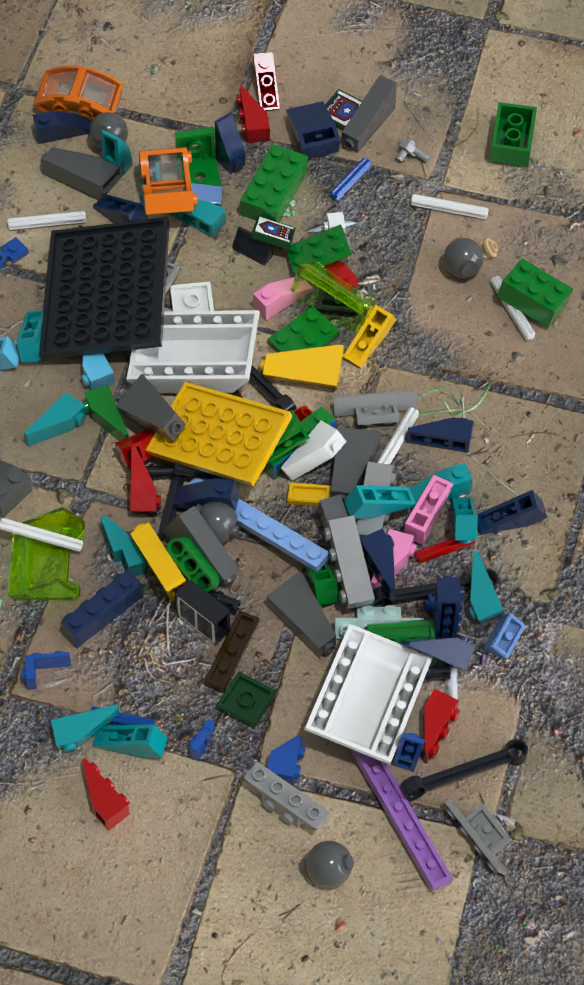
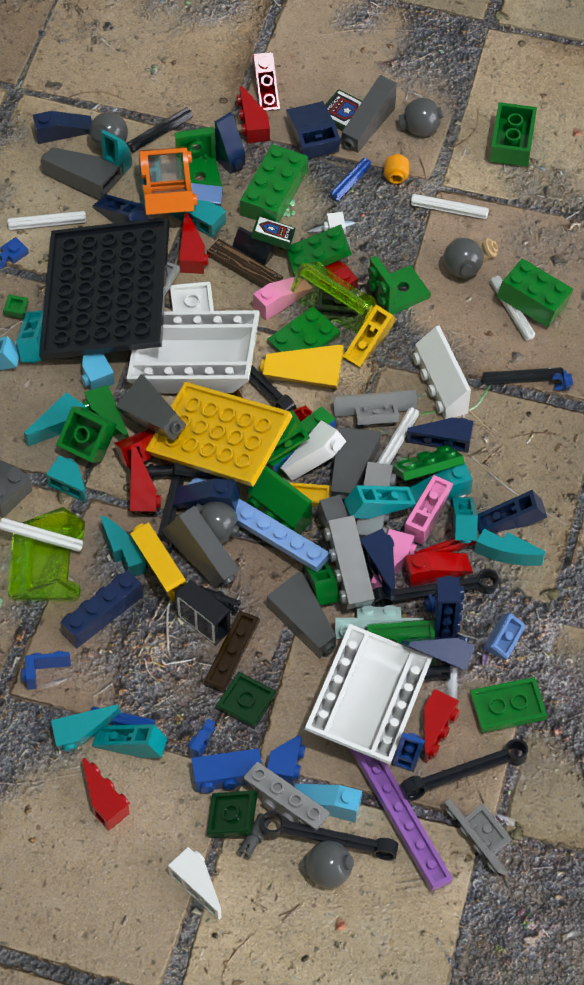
orange window [33,66,123,121] -> none
green beam [167,536,220,592] -> none
light grey piece [396,138,431,163] -> none
teal slope [469,550,504,624] -> none
none -> green plate [3,294,29,319]
none -> teal slope [46,455,86,502]
none -> green brick [56,406,117,463]
none -> black axle [127,107,192,152]
none -> white slope [168,847,222,921]
none -> red slope [179,213,209,274]
none -> blue brick [191,748,262,793]
none -> dark green tile [206,790,257,838]
none -> dark brown tile [207,239,283,288]
none -> dark grey pin [237,813,272,859]
none -> green slope [247,465,312,534]
none -> black piece [260,811,399,861]
none -> medium azure slope [295,784,362,823]
none -> green bracket [367,256,431,315]
none -> light orange head [384,154,410,184]
none -> green plate [391,446,465,481]
none -> dark grey brick [399,98,443,137]
none -> red slope [404,551,473,587]
none -> white slope [412,326,471,419]
none -> green plate [470,677,547,733]
none -> teal slope [475,529,546,566]
none -> black axle [482,367,564,384]
none -> blue plate [553,370,573,390]

